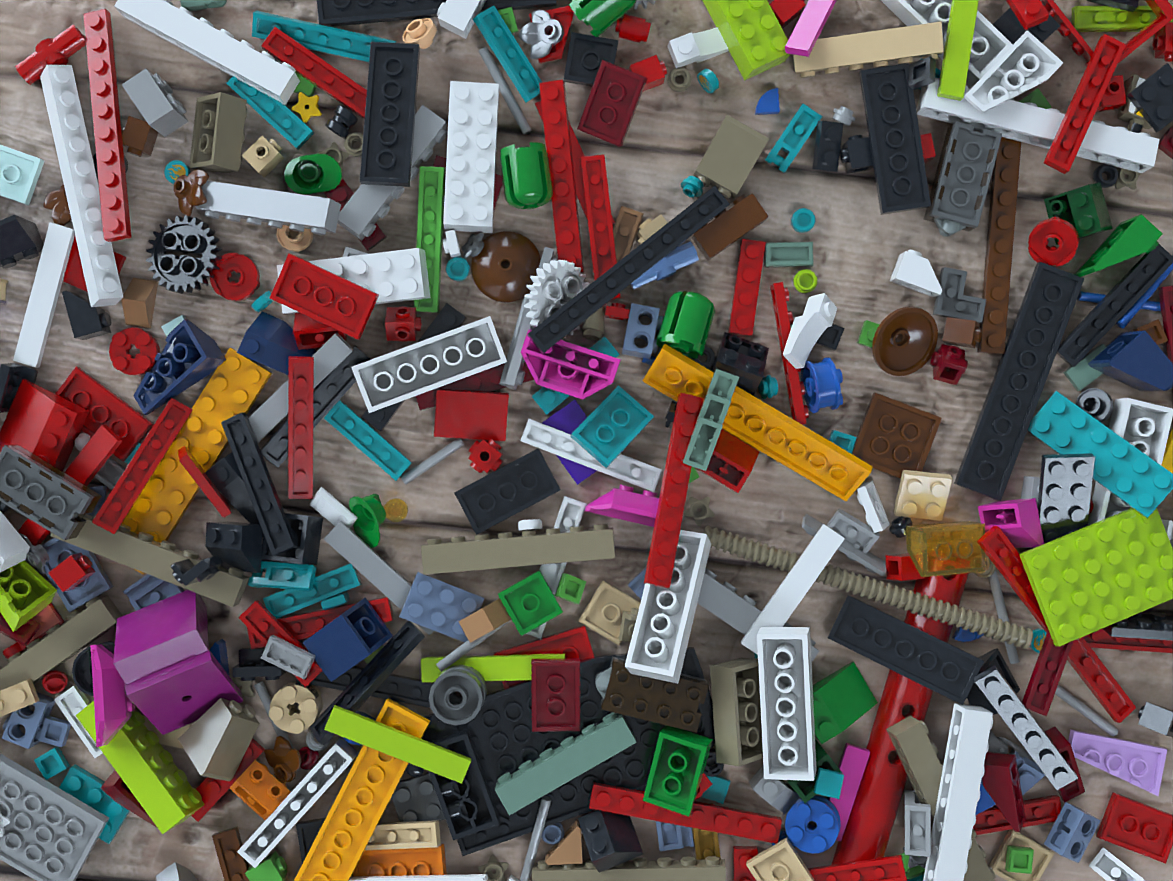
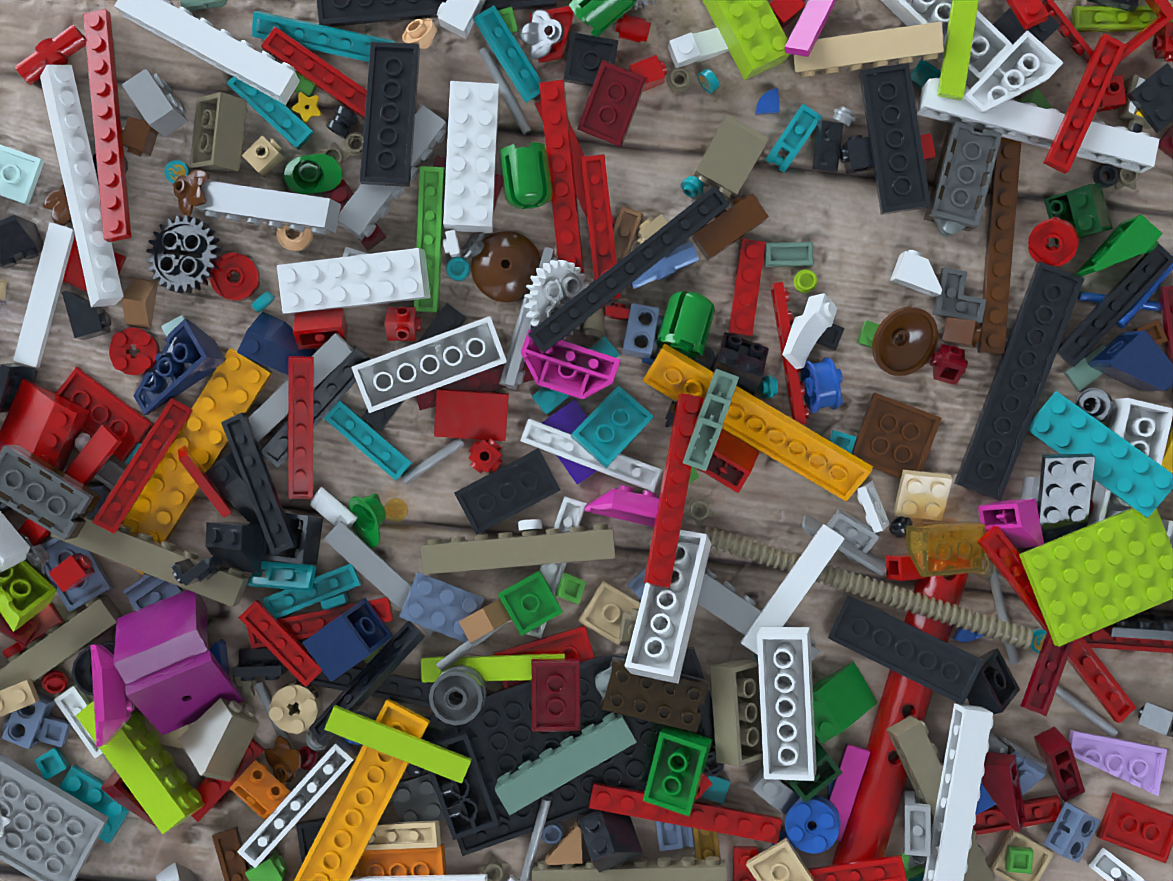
light grey plate [261,635,316,679] -> none
red plate [270,253,379,339] -> none
teal tile [791,208,816,233] -> none
teal tile [814,768,844,799] -> none
black plate [908,56,936,90] -> none
plate [974,665,1078,790] -> none

